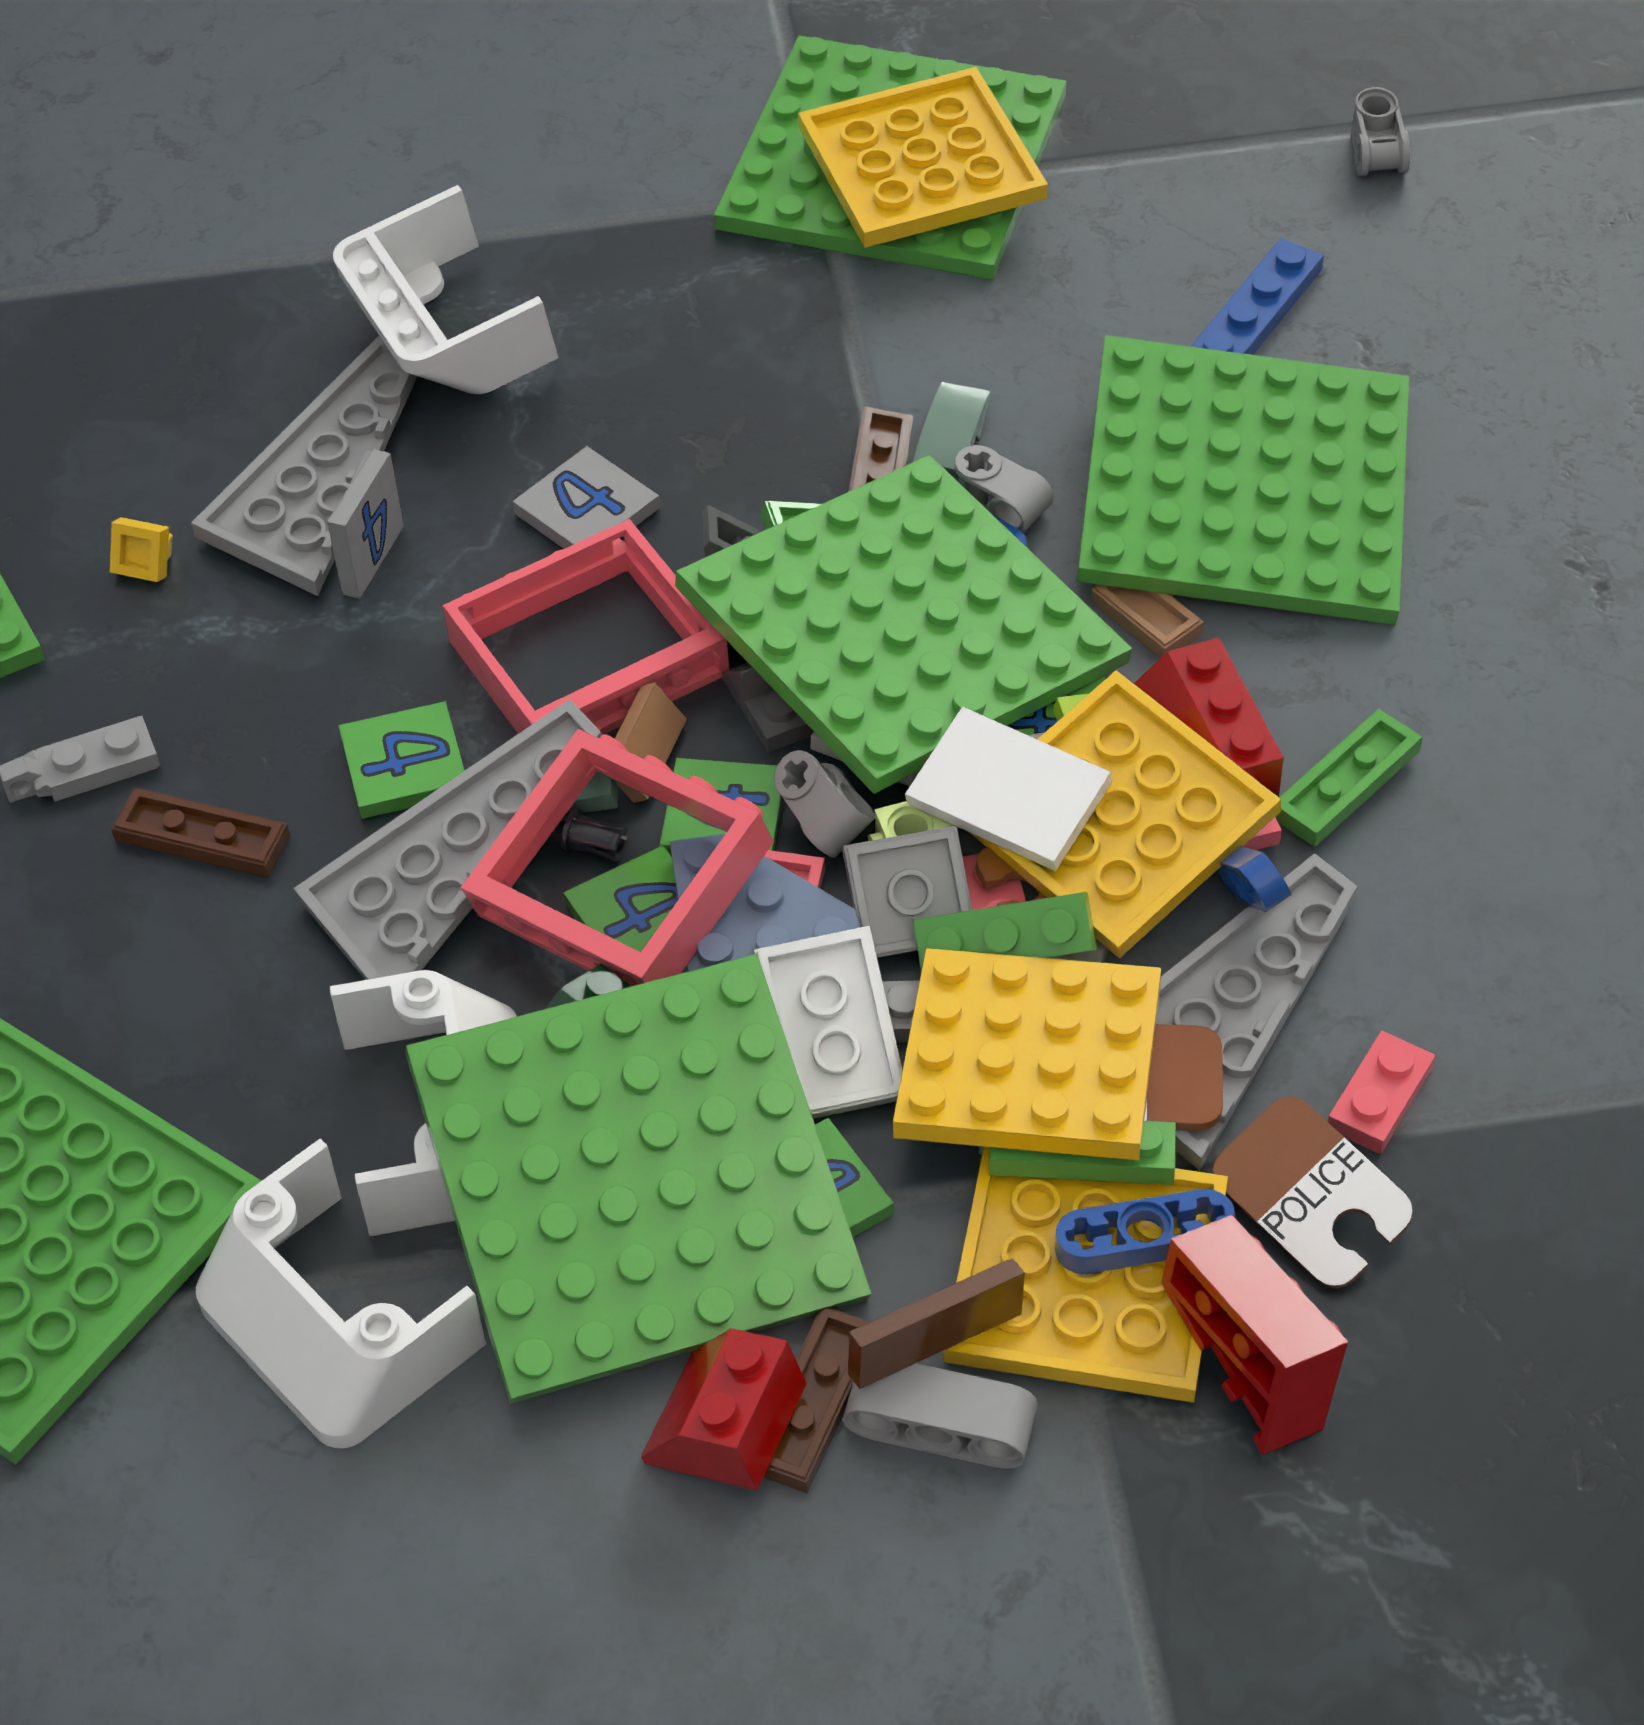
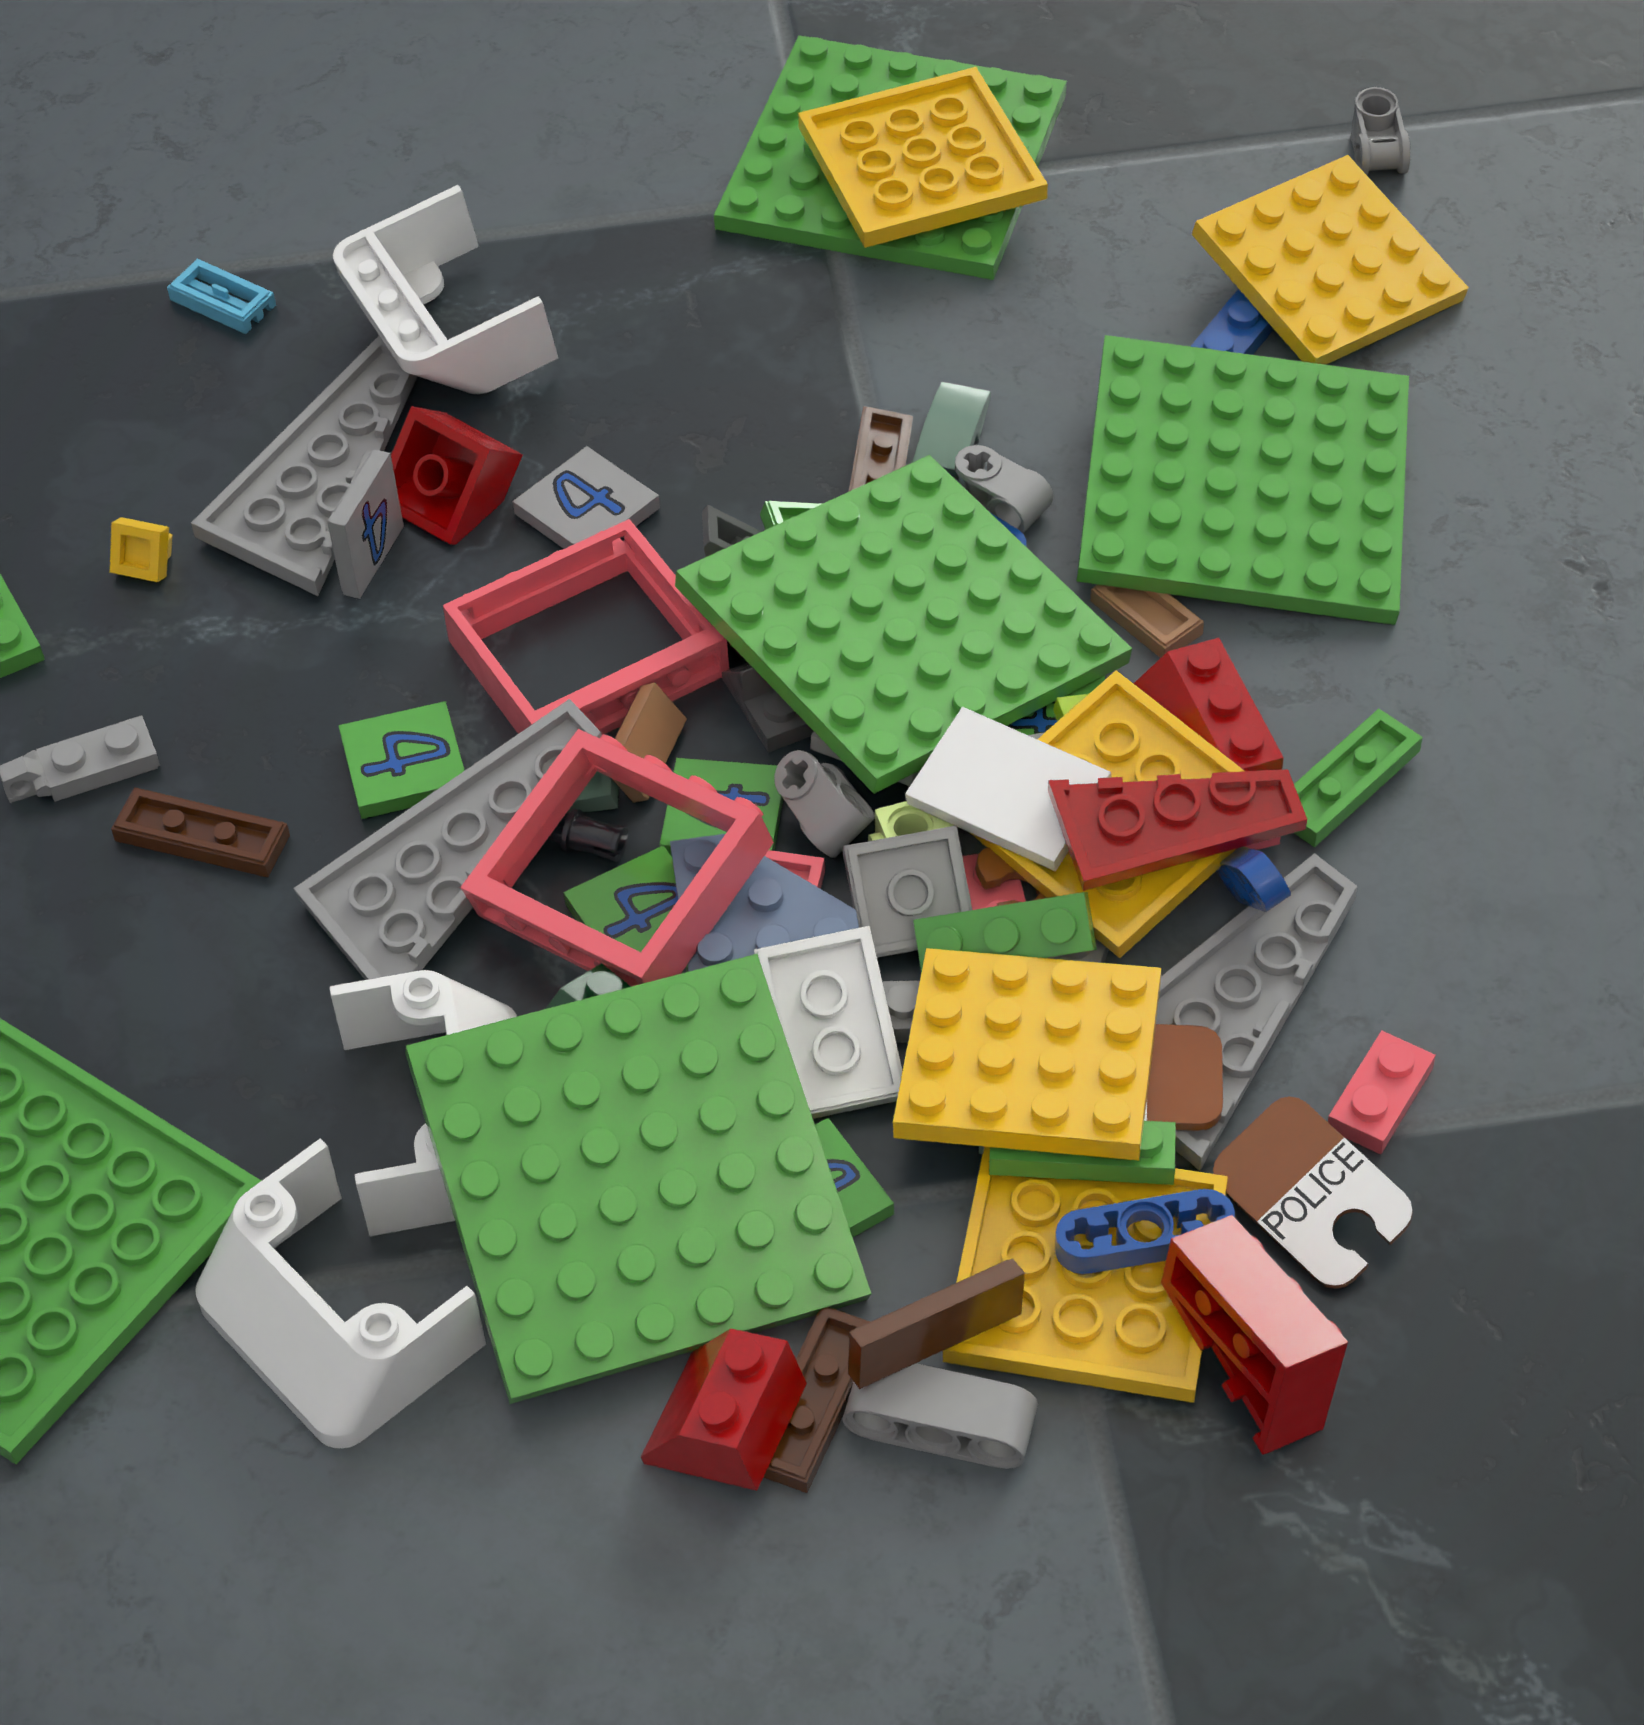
none -> medium azure tile [167,259,276,334]
none -> red slope [391,406,523,545]
none -> red wing [1048,769,1308,891]
none -> yellow plate [1192,155,1469,365]

